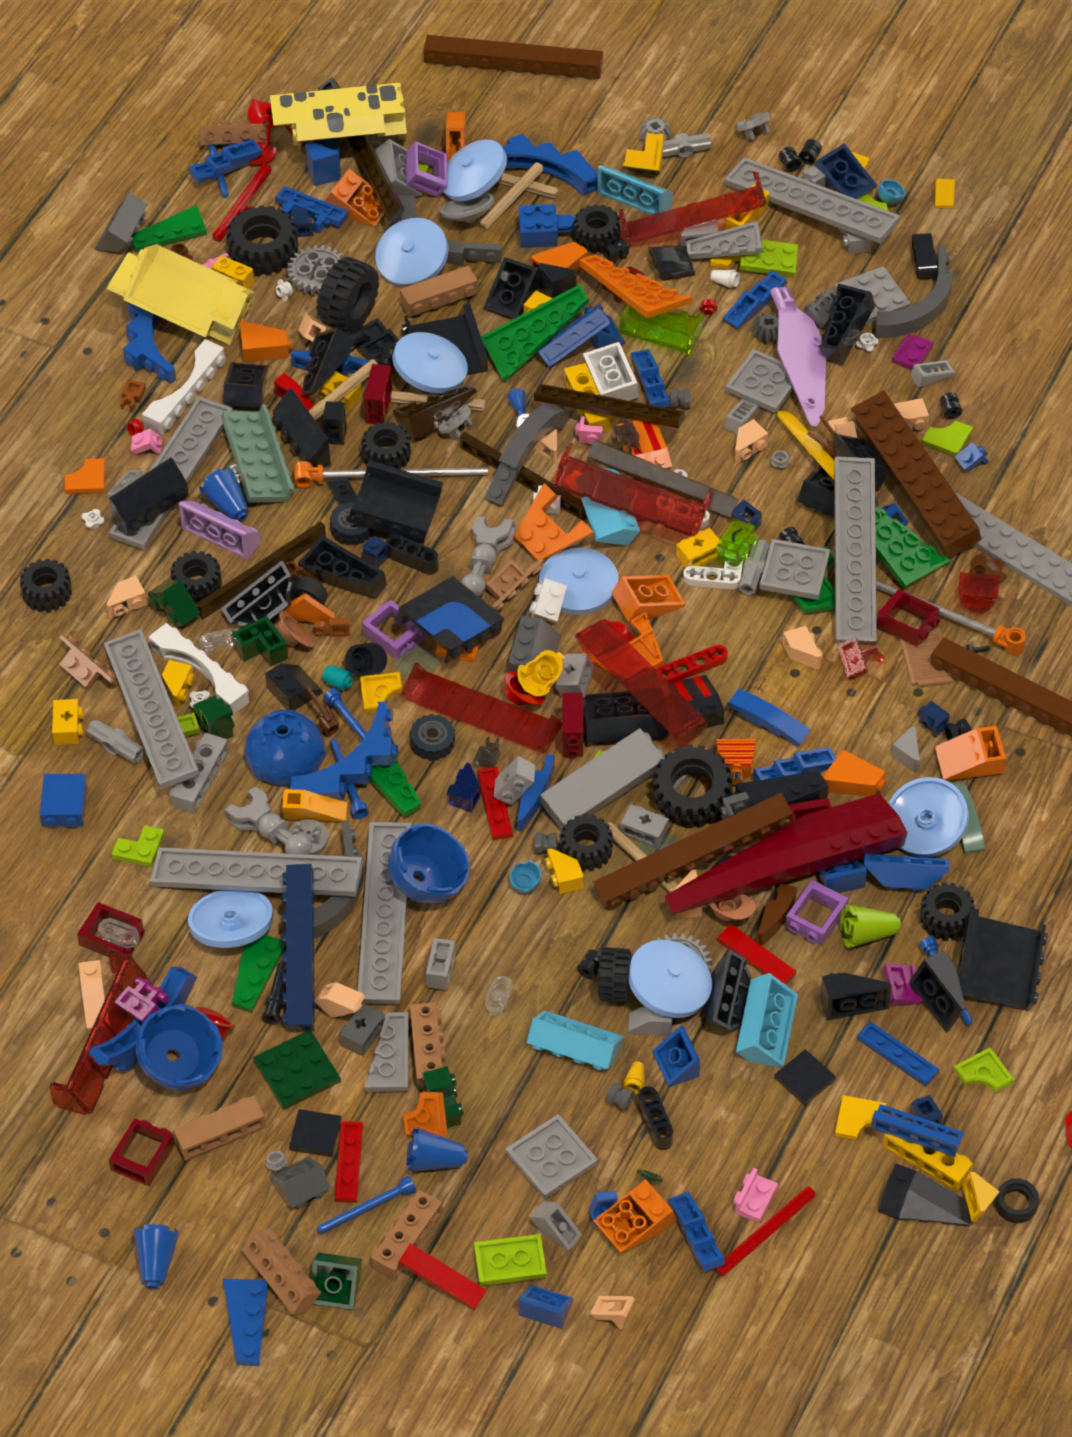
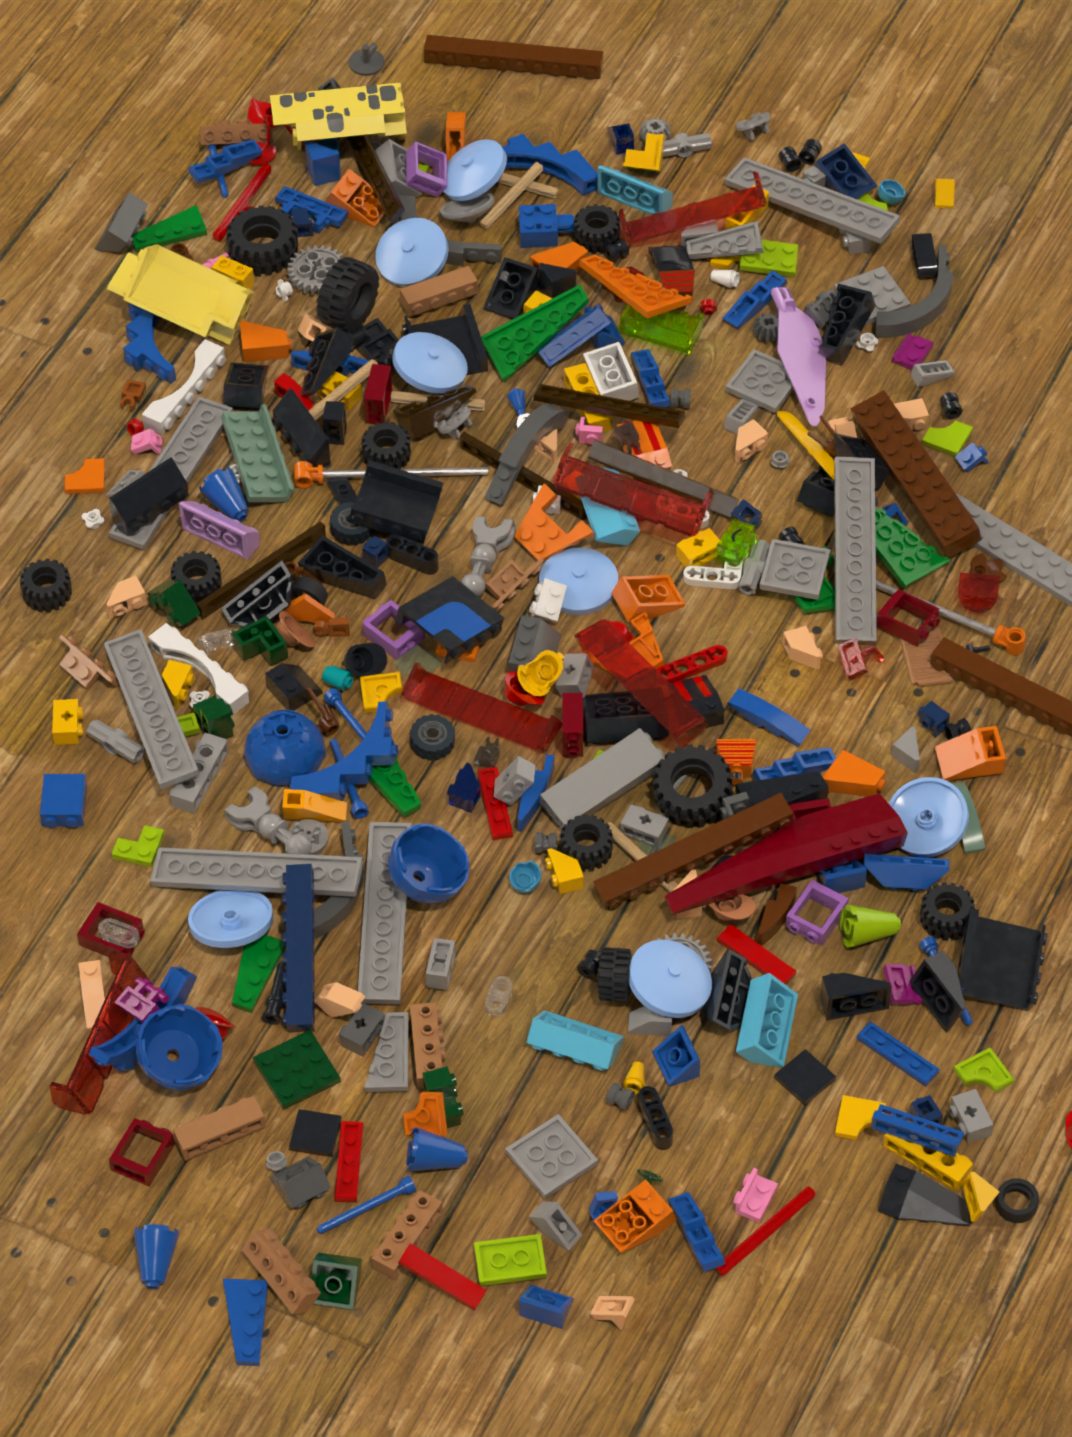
none -> dark grey shield [349,43,384,76]
none -> clear blue slope [607,123,634,155]
none -> reddish brown torso [659,269,695,311]
none -> light grey brick [949,1089,993,1144]

